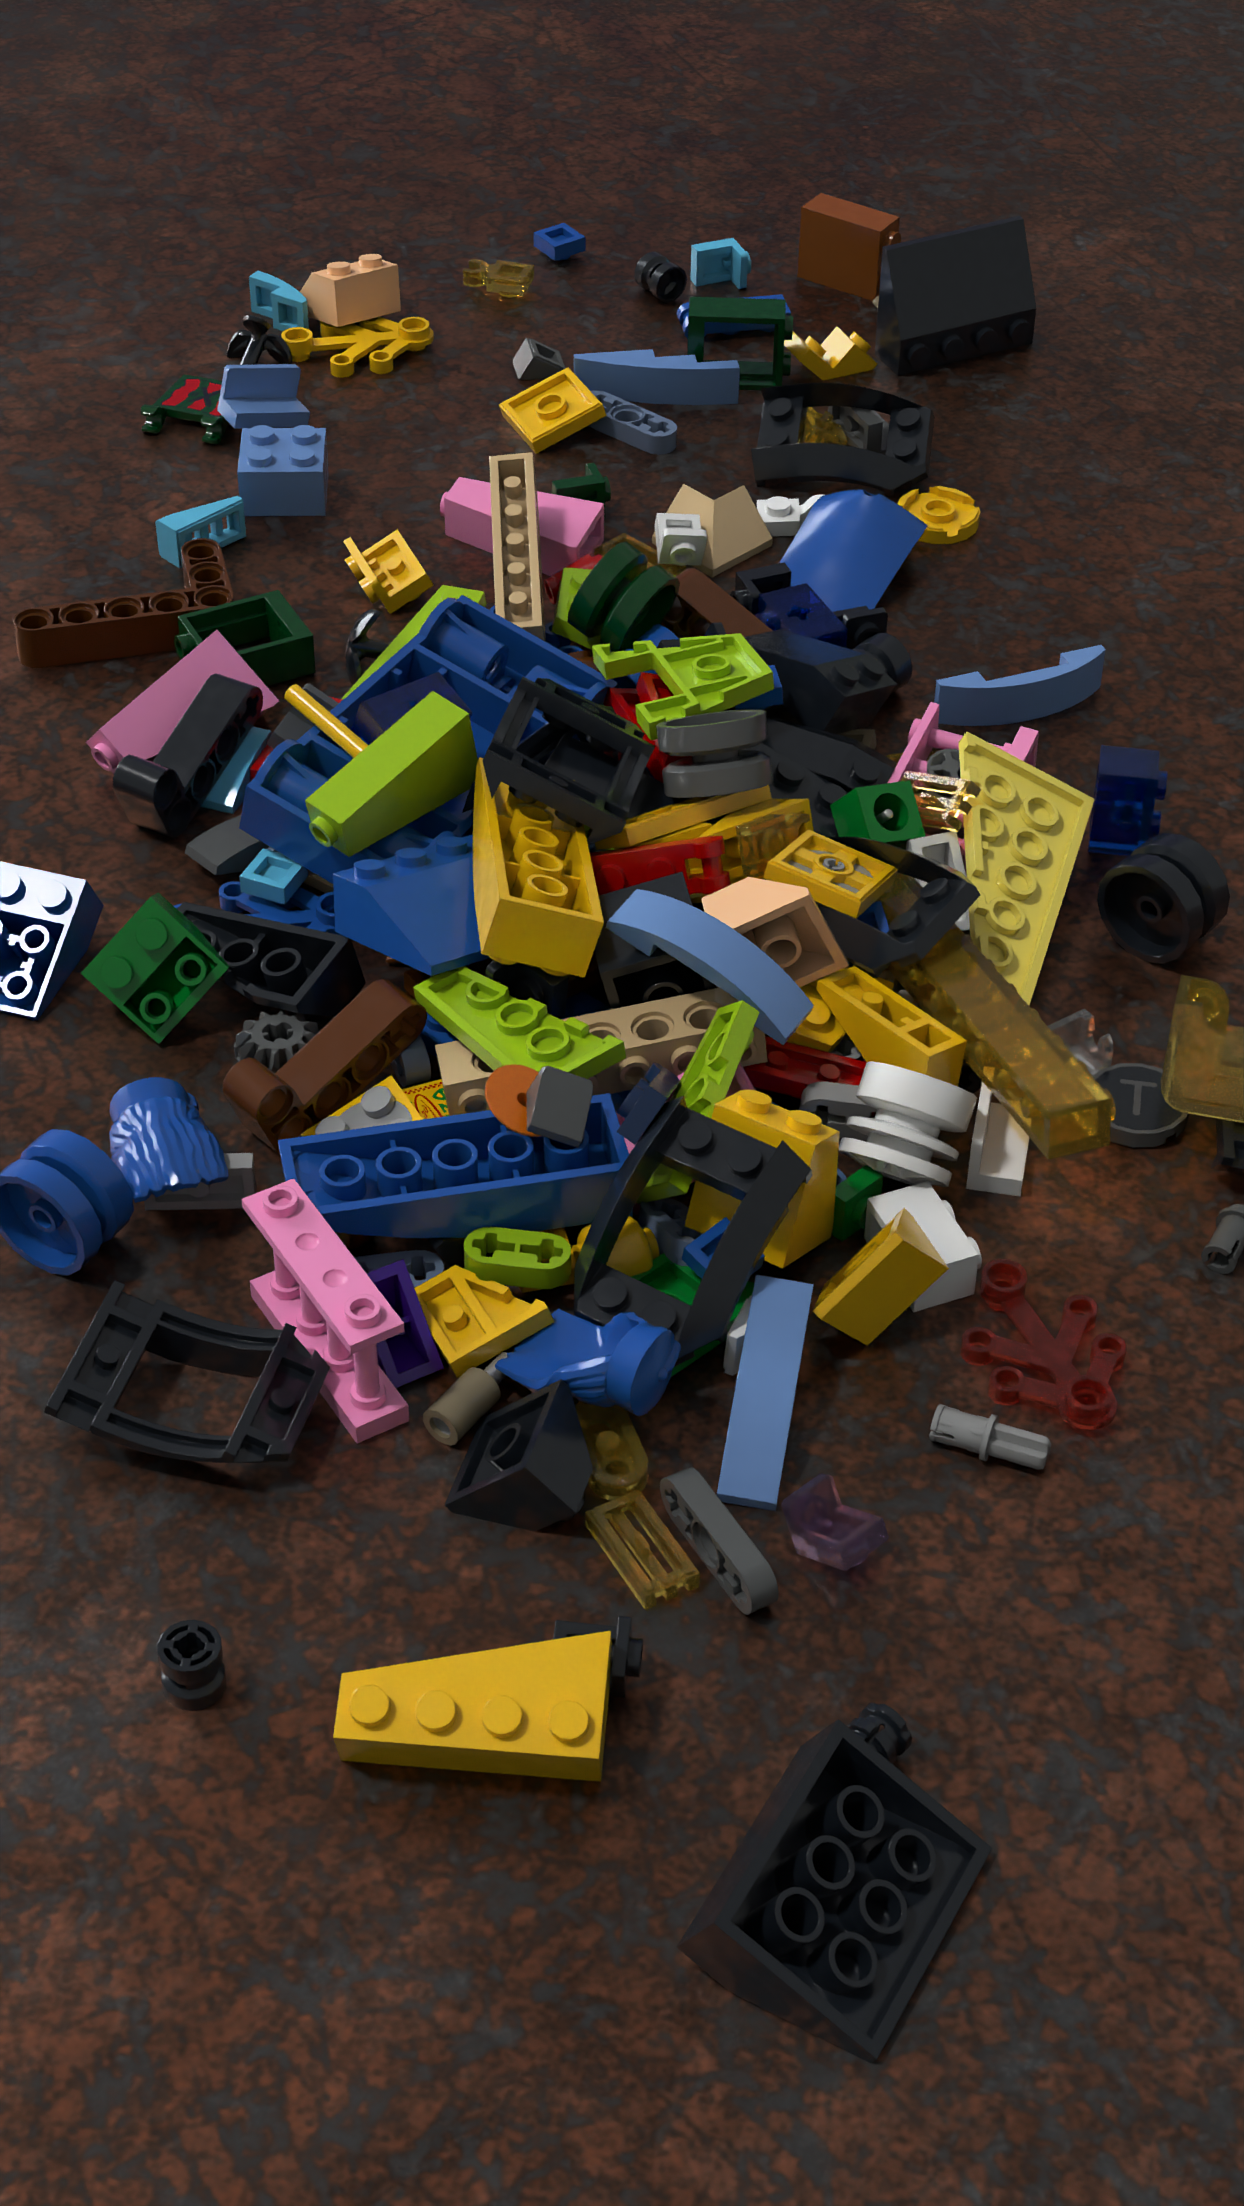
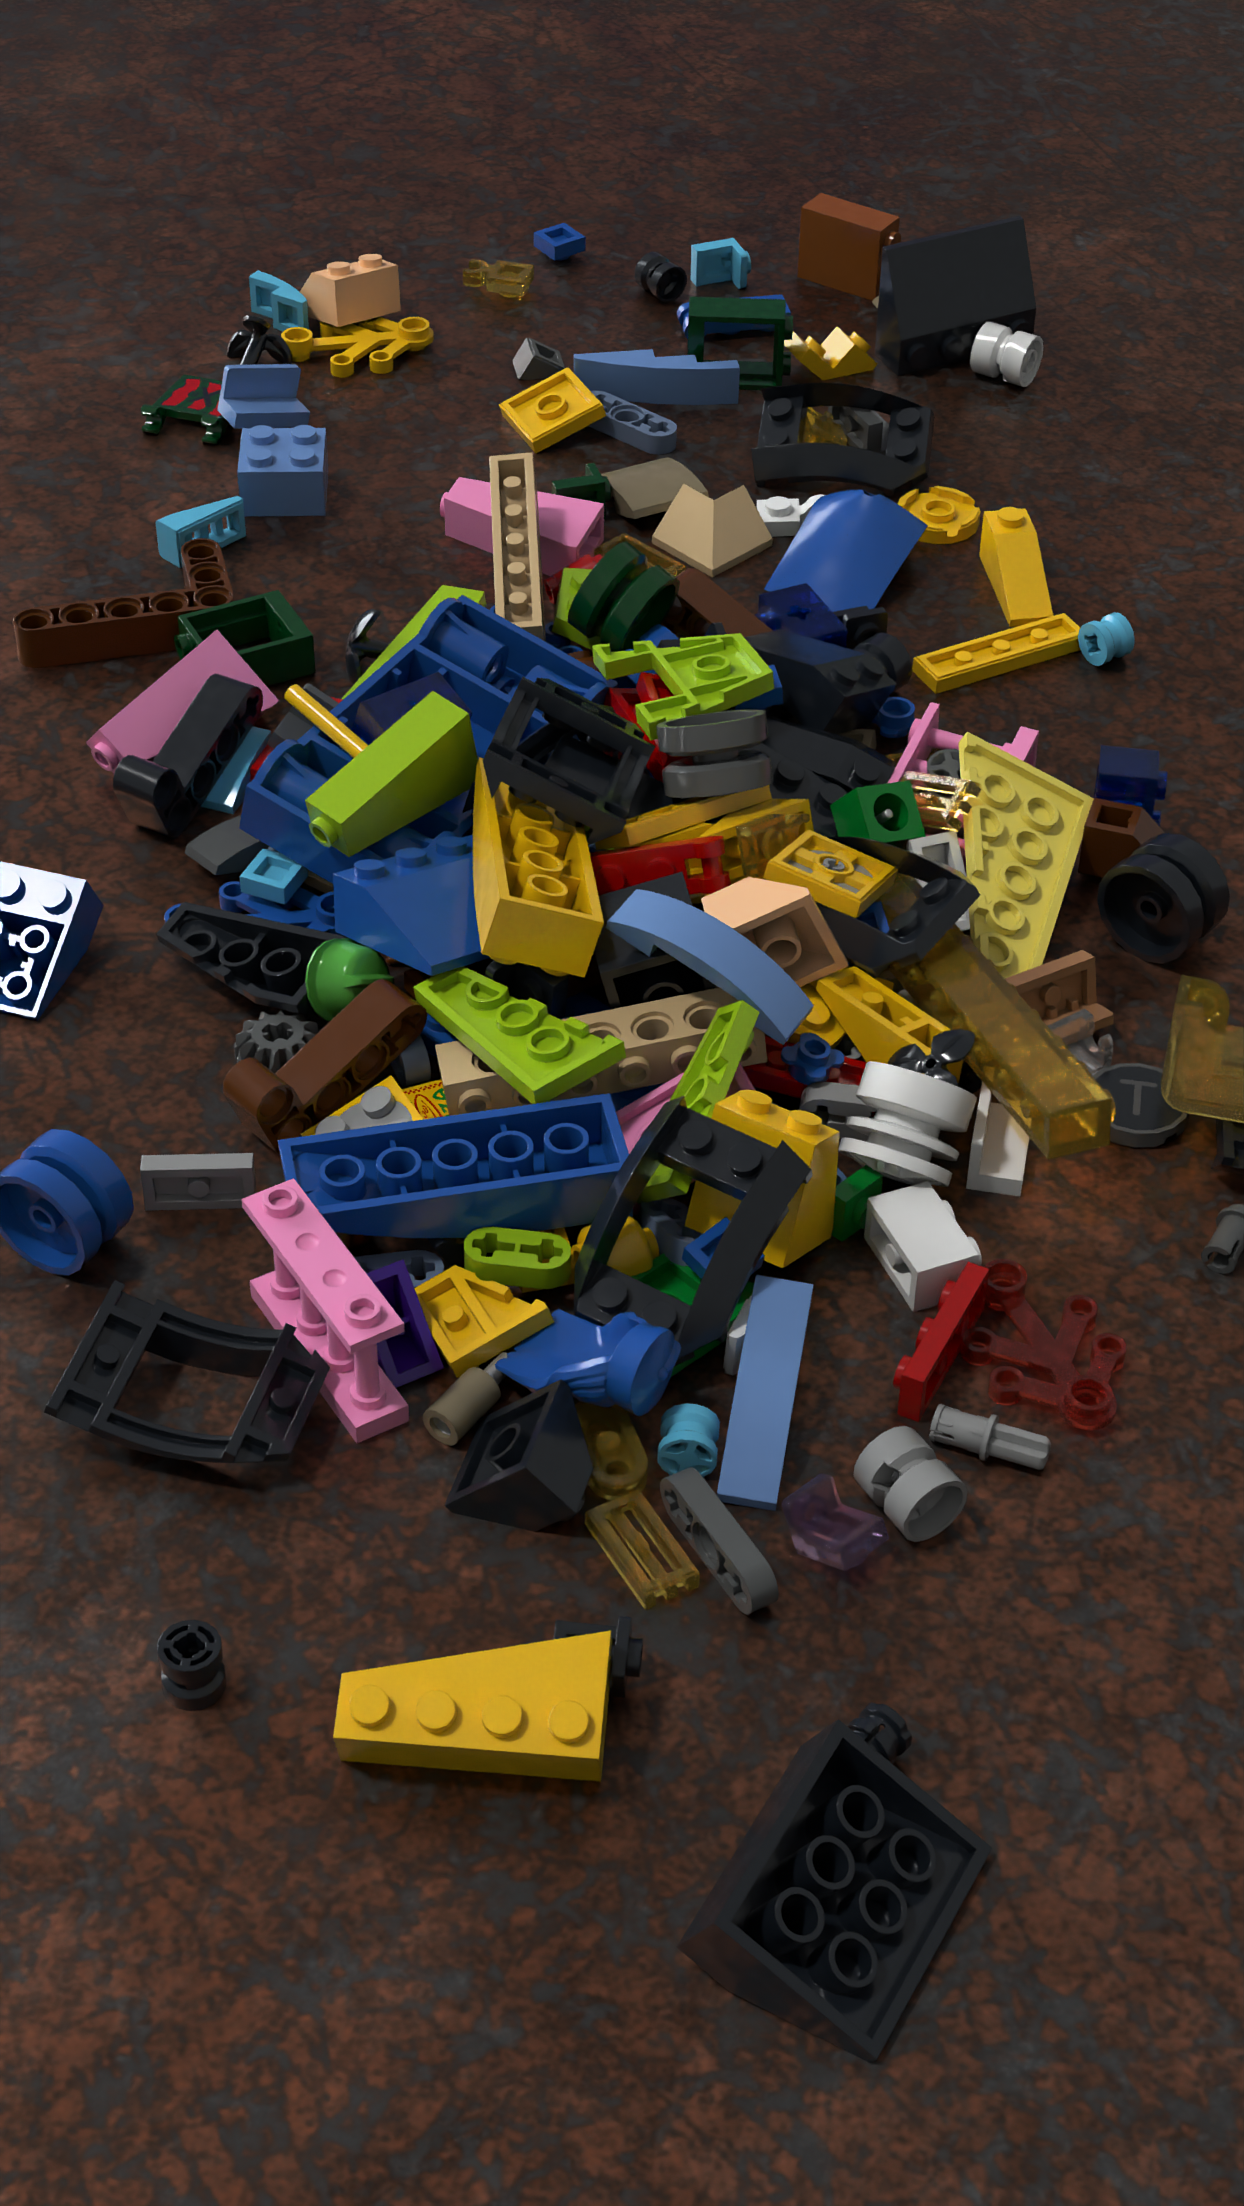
green slope [80,892,229,1044] -> none
blue hair [109,1077,229,1203] -> none
yellow bracket [343,529,434,614] -> none
orange piece [485,1064,541,1137] -> none
dark grey slope [527,1066,593,1148] -> none
dark blue plate [616,1062,680,1145] -> none
white bracket [654,513,707,566] -> none
black bracket [730,562,791,620] -> none
yellow slope [813,1208,949,1346] -> none
medium blue slope [934,645,1106,726] -> none
none -> bright green piece [305,938,394,1021]
none -> dark tan slope [601,457,709,519]
none -> medium azure wheel [658,1403,720,1477]
none -> blue plate [781,1033,844,1085]
none -> light grey wheel [853,1426,968,1542]
none -> blue plate [872,697,915,738]
none -> black plant [887,1029,975,1088]
none -> red plate [893,1262,989,1422]
none -> yellow tile [912,613,1081,694]
none -> white wheel [970,322,1043,387]
none -> yellow slope [979,507,1053,627]
none -> medium nougat bracket [997,950,1114,1055]
none -> medium azure wheel [1078,612,1135,666]
none -> reddish brown slope [1078,798,1165,879]

